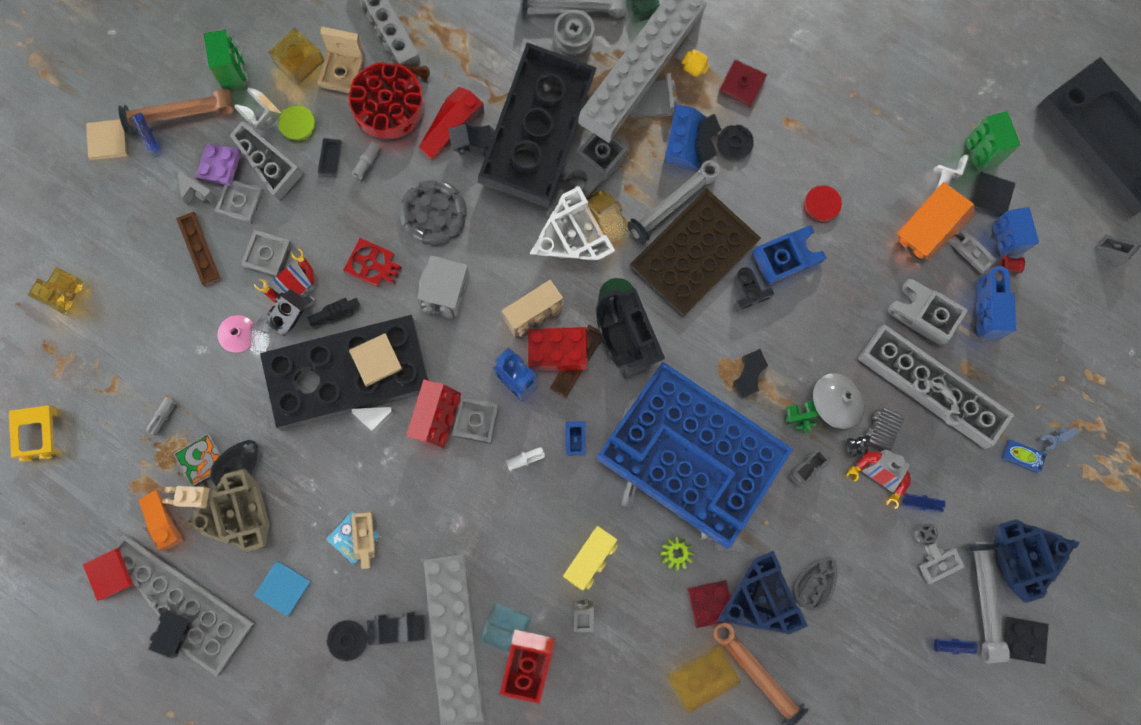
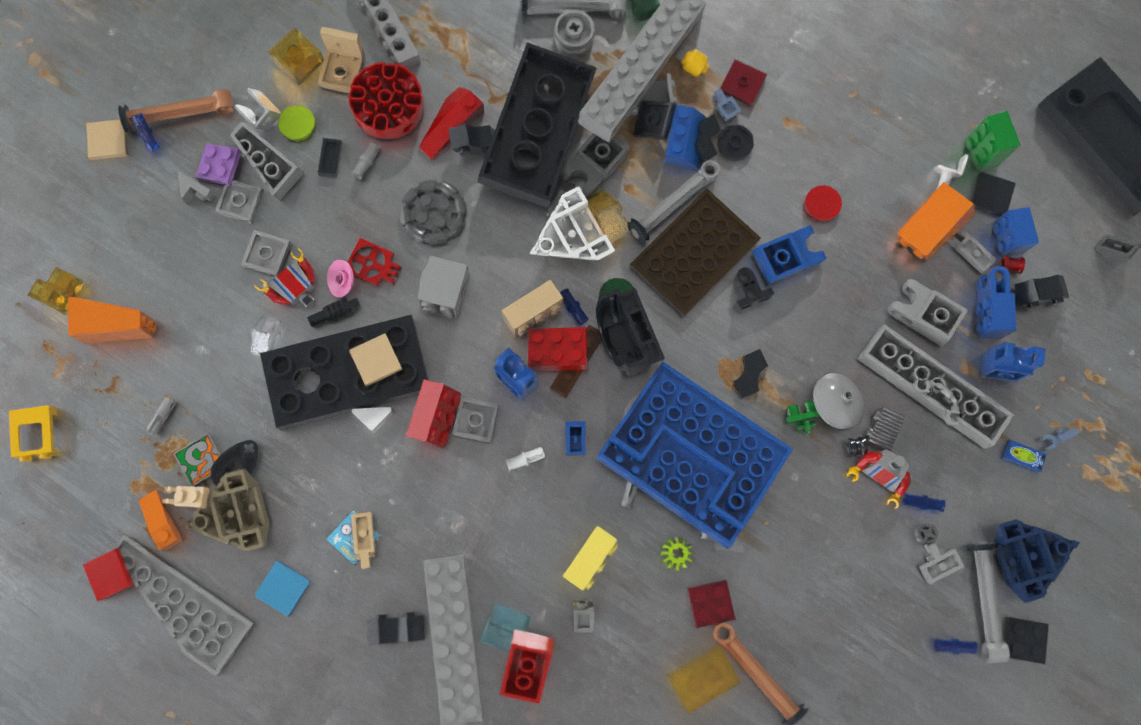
black brick [148,610,194,659] -> none
reddish brown tile [176,211,221,286] -> none
green brick [203,29,248,92] -> none
bright pink dish [218,315,256,353] -> none
black brick [266,288,309,337] -> none
black tile [327,620,368,661] -> none
reddish brown piece [404,63,430,81] -> none
dark blue wedge [717,551,808,634] -> none
flat silver brick [789,448,831,487] -> none
dark grey piece [792,557,837,610] -> none
none -> orange slope [68,297,156,344]
none -> bright pink dish [327,260,354,297]
none -> clear blue pin [560,288,589,325]
none -> black tile [633,100,676,140]
none -> sand blue plate [712,88,742,122]
none -> blue brick [980,342,1045,382]
none -> black brick [1014,274,1069,309]

